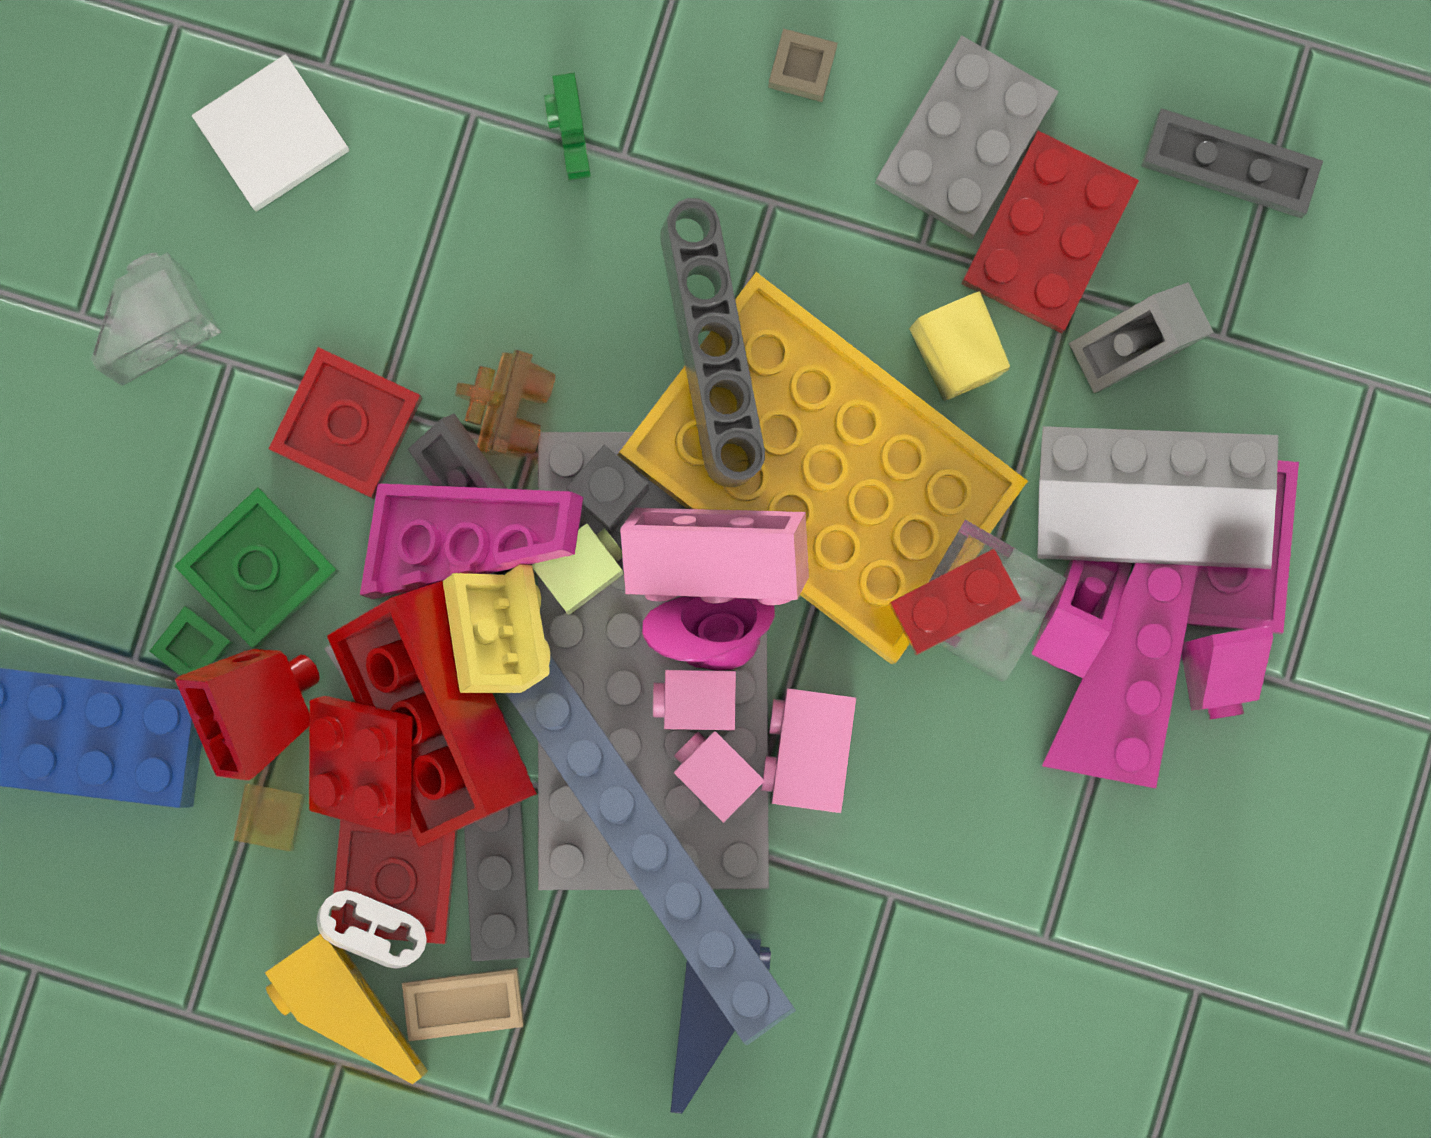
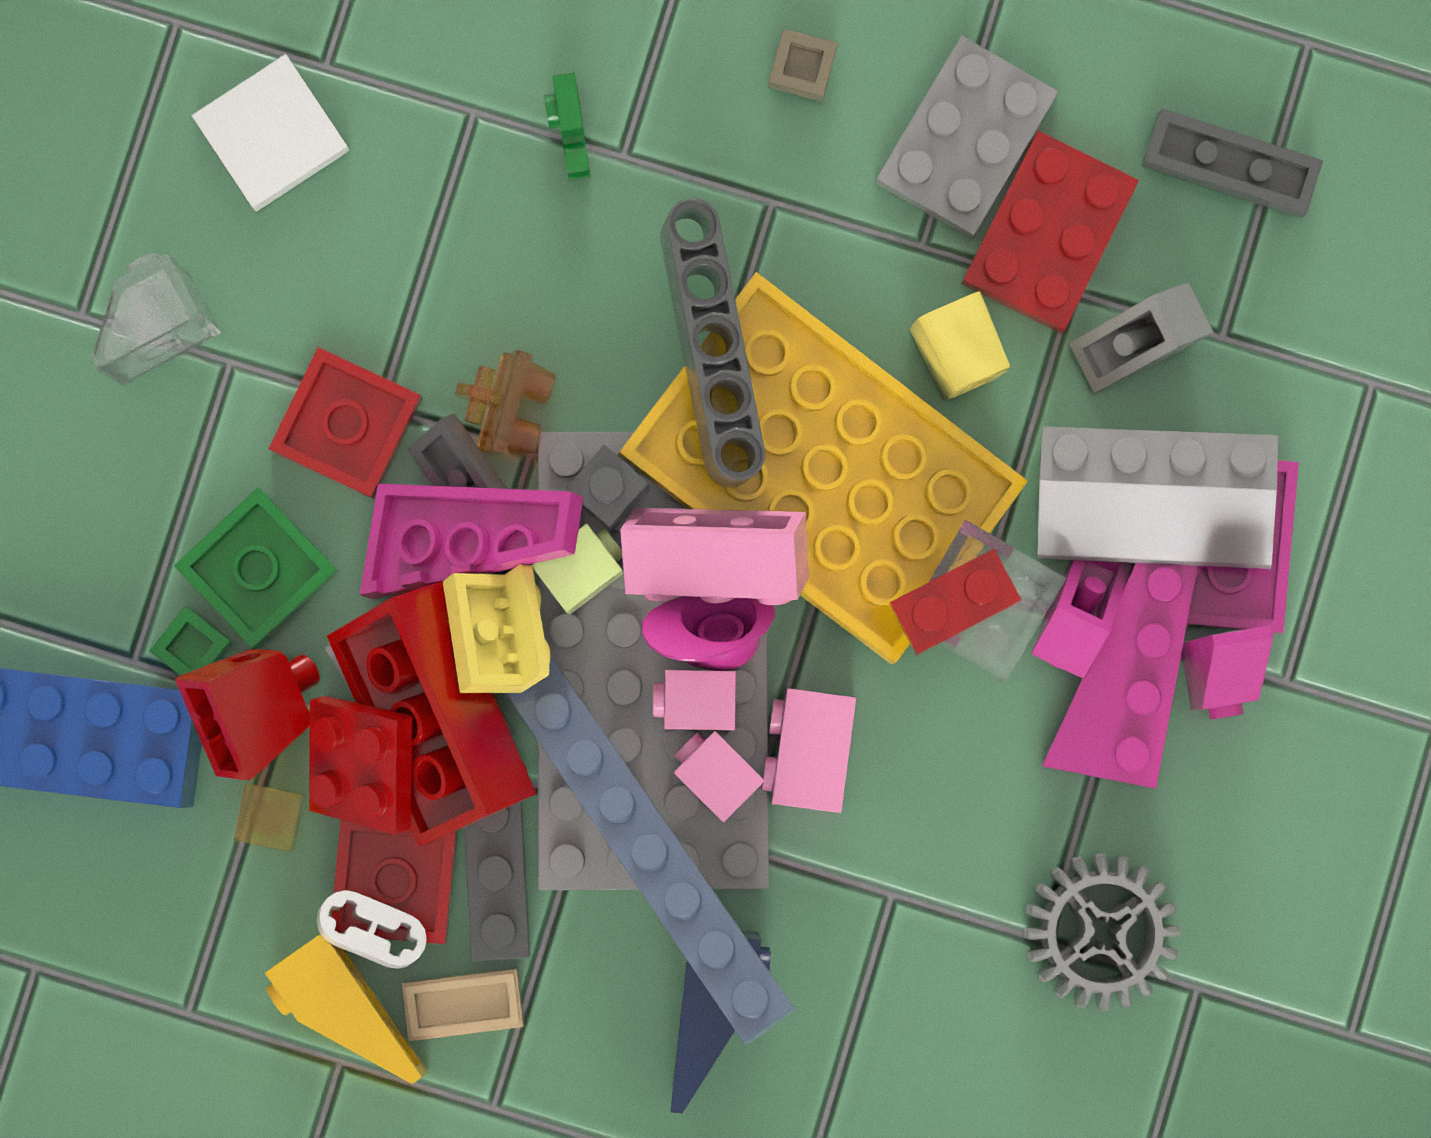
none -> light grey gear [1022,853,1181,1011]

